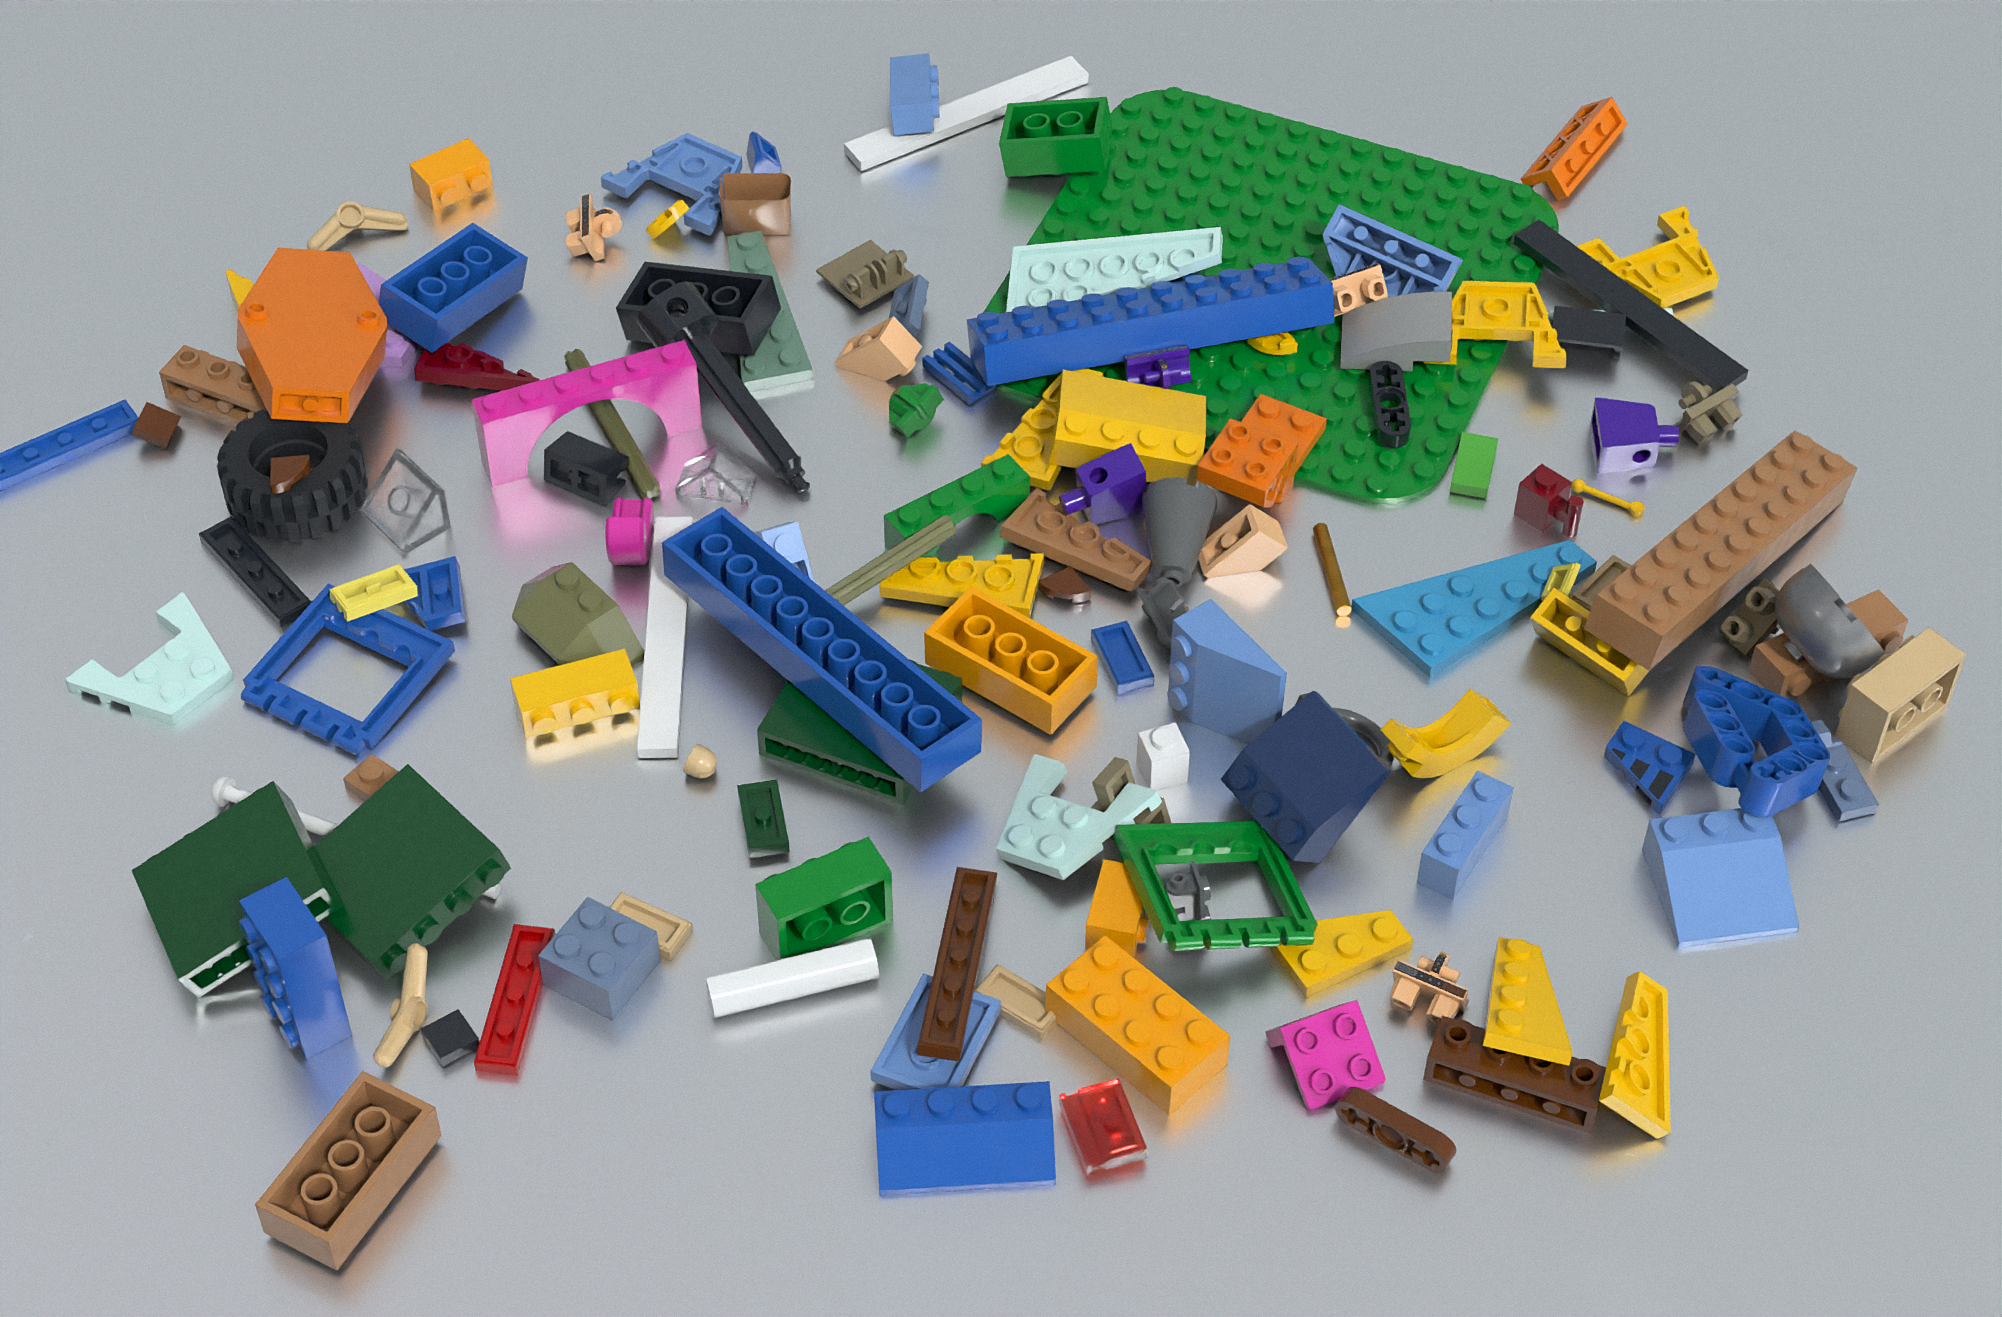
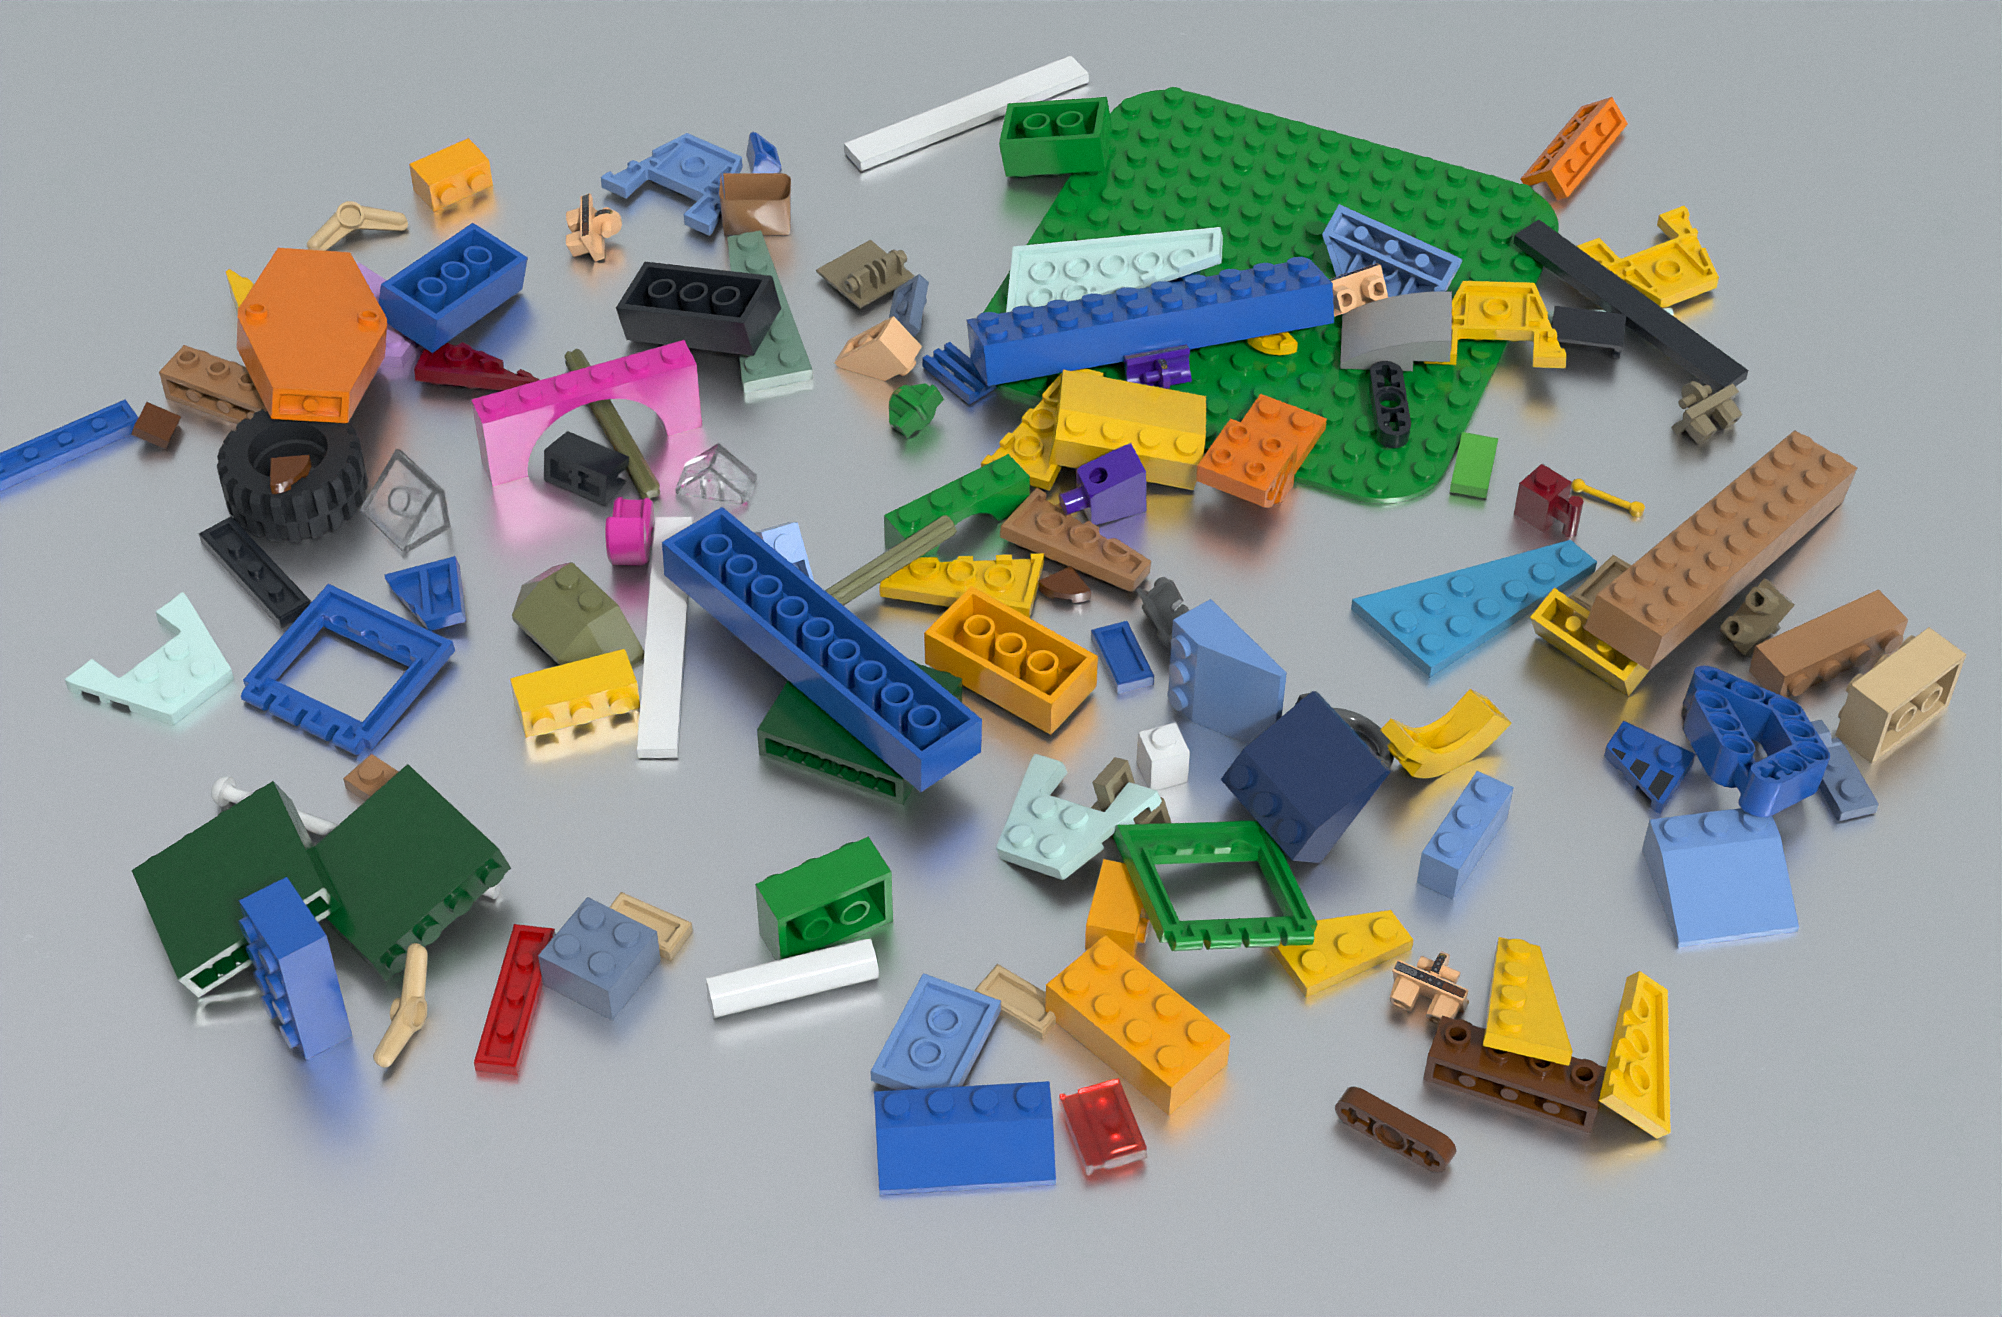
medium nougat brick [255,1071,442,1271] -> none
light yellow tile [329,564,418,622] -> none
black tile [420,1009,479,1067] -> none
black piece [637,281,810,493] -> none
yellow tile [645,200,690,240] -> none
tan hinge [683,744,717,779] -> none
dark green plate [737,780,790,858] -> none
medium blue brick [890,53,940,136] -> none
reddish brown tile [917,867,997,1062] -> none
dark grey cone [1142,477,1218,587] -> none
dark grey hinge [1166,860,1211,948] -> none
light nougat slope [1198,504,1288,578] -> none
dark pink bracket [1265,1000,1386,1109] -> none
pearl gold bar [1313,523,1352,616] -> none
light yellow slope [1541,562,1581,601] -> none
dark purple torso [1590,398,1679,473] -> none
flat silver cylinder [1775,563,1885,678] -> none

